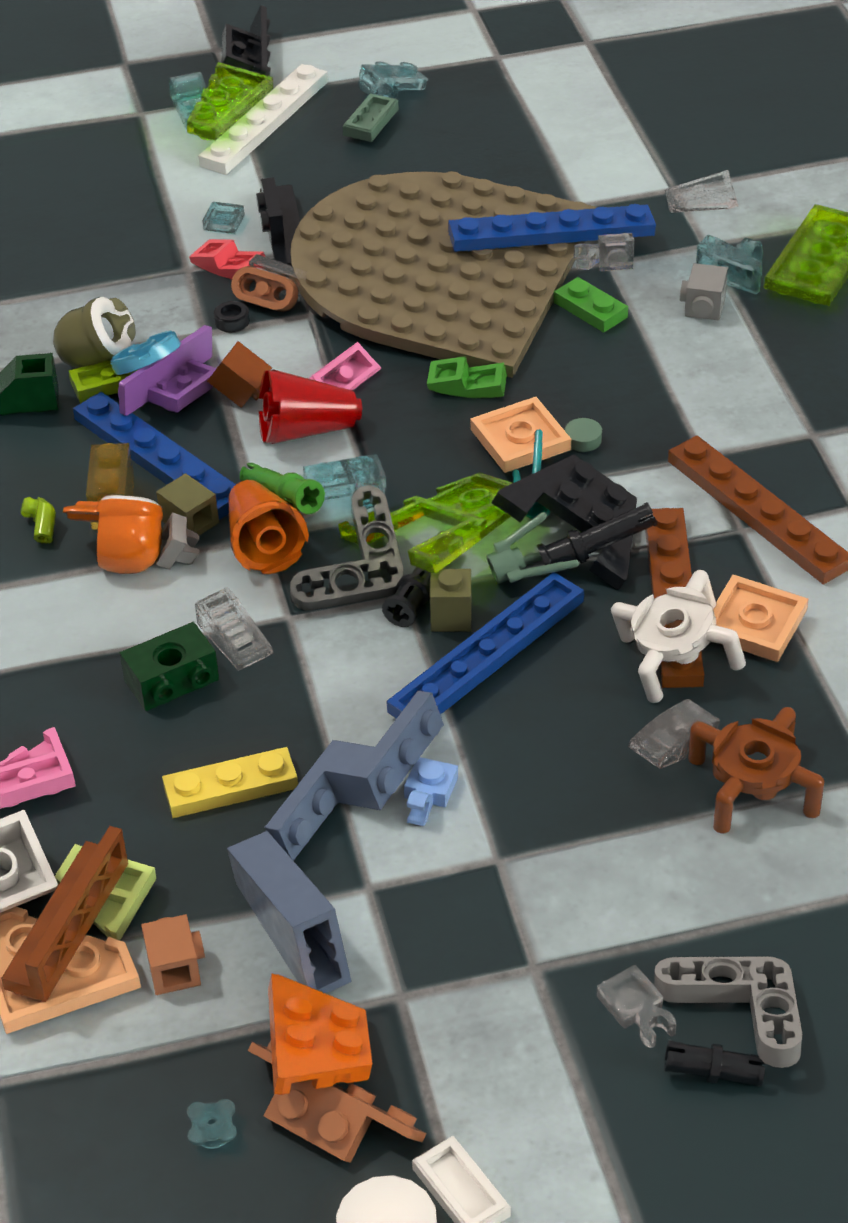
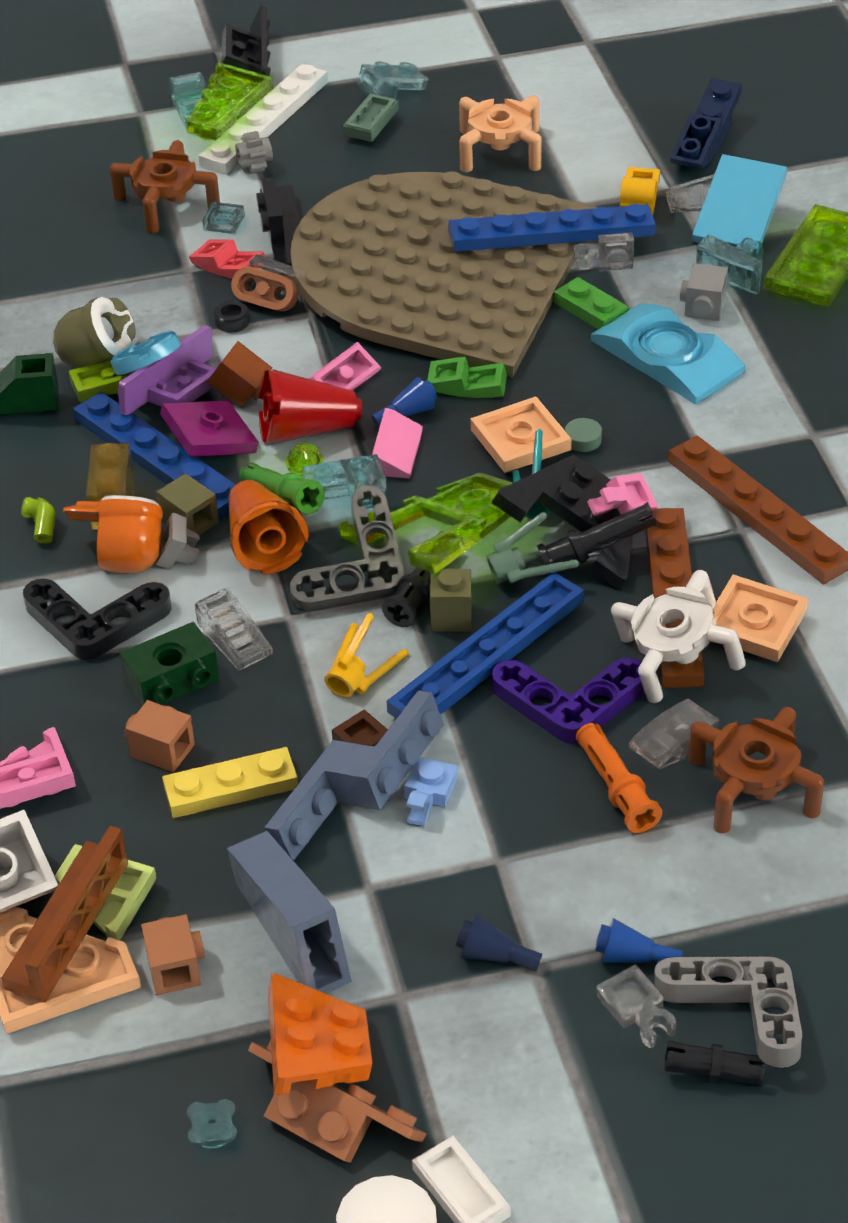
none -> black beam [23,578,172,660]
none -> dark orange plate [110,140,221,234]
none -> nougat brick [125,700,195,773]
none -> magenta plate [160,401,259,457]
none -> light grey gear [235,131,273,174]
none -> clear neon green plate [286,442,324,479]
none -> yellow plant [324,613,408,698]
none -> reddish brown plate [332,709,388,747]
none -> blue cone [371,377,438,428]
none -> bright pink slope [372,408,423,479]
none -> dark blue cone [456,915,543,971]
none -> light nougat plate [459,95,542,172]
none -> dark purple beam [492,657,644,744]
none -> orange pin [576,723,662,833]
none -> bright pink plate [587,473,658,516]
none -> medium azure slope [591,303,745,404]
none -> blue cone [595,918,683,963]
none -> yellow plate [620,167,660,216]
none -> dark blue slope [670,78,742,169]
none -> medium azure tile [692,154,787,255]

